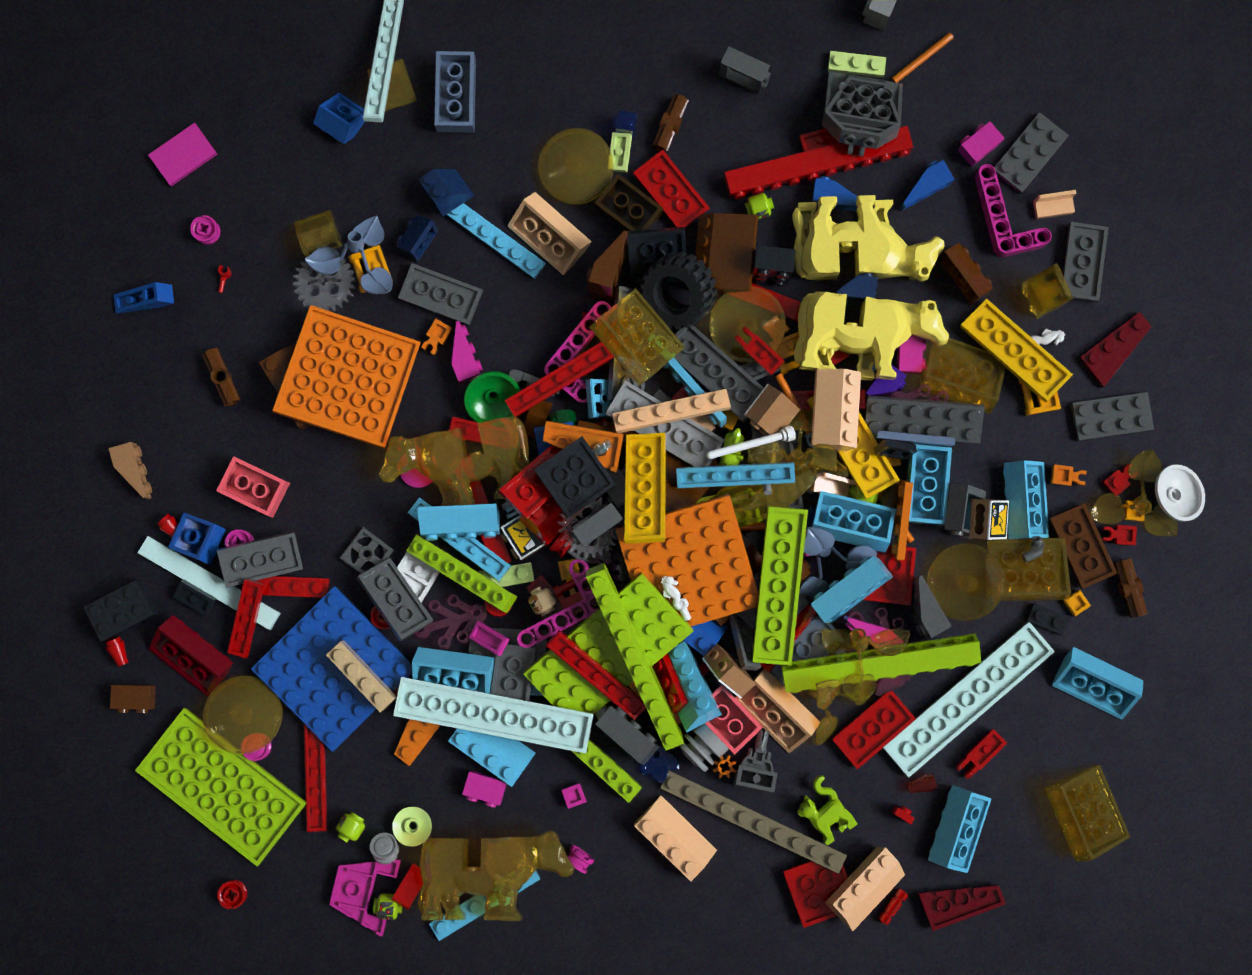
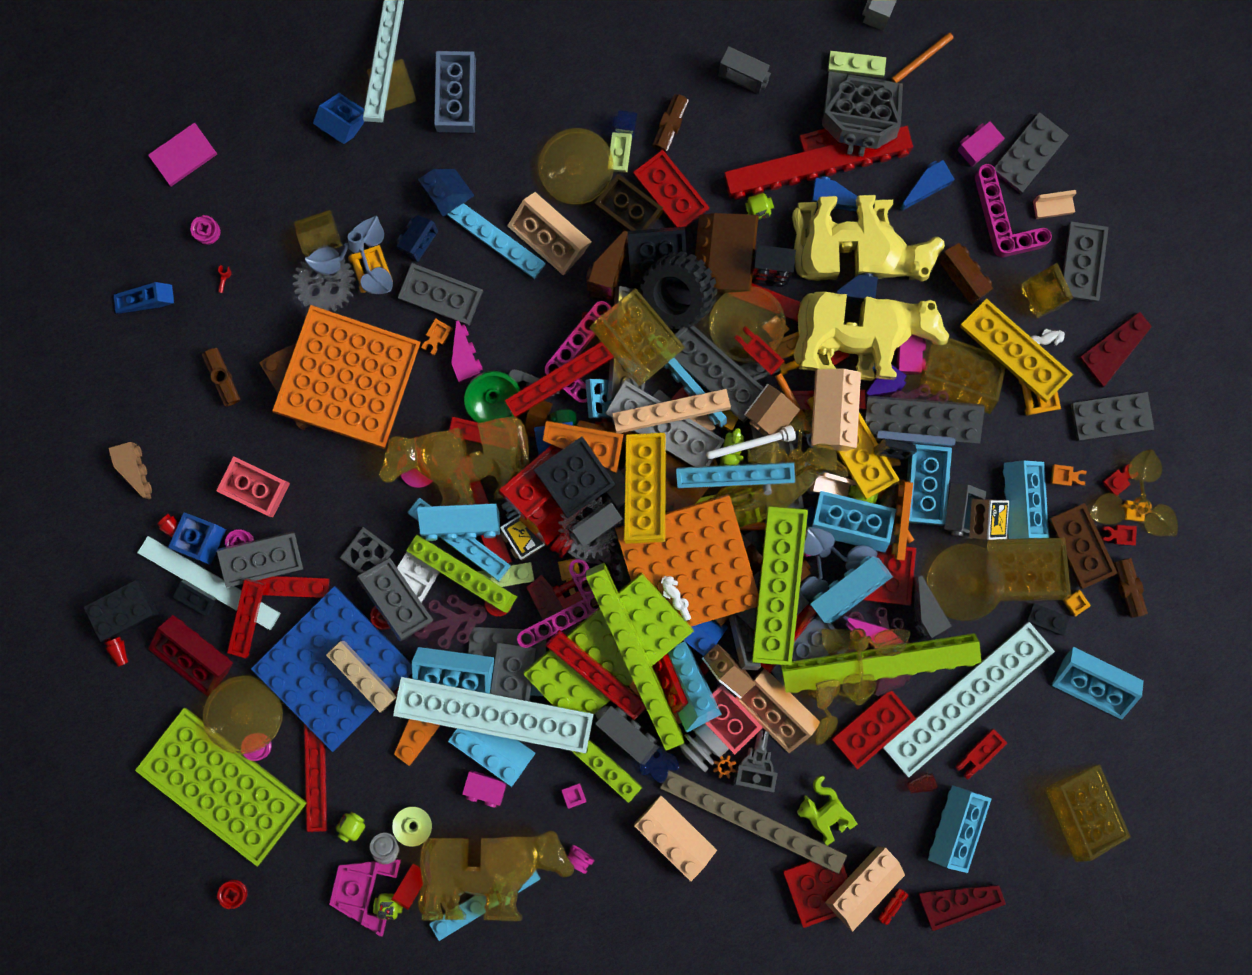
reddish brown brick [110,685,156,713] -> none
dark pink tile [468,621,510,656] -> none
tan head [528,586,557,617] -> none
clear light blue tile [592,439,612,456] -> none
red plate [891,805,915,824] -> none
dark grey arm [1021,536,1044,563] -> none
white dish [1155,465,1205,522] -> none

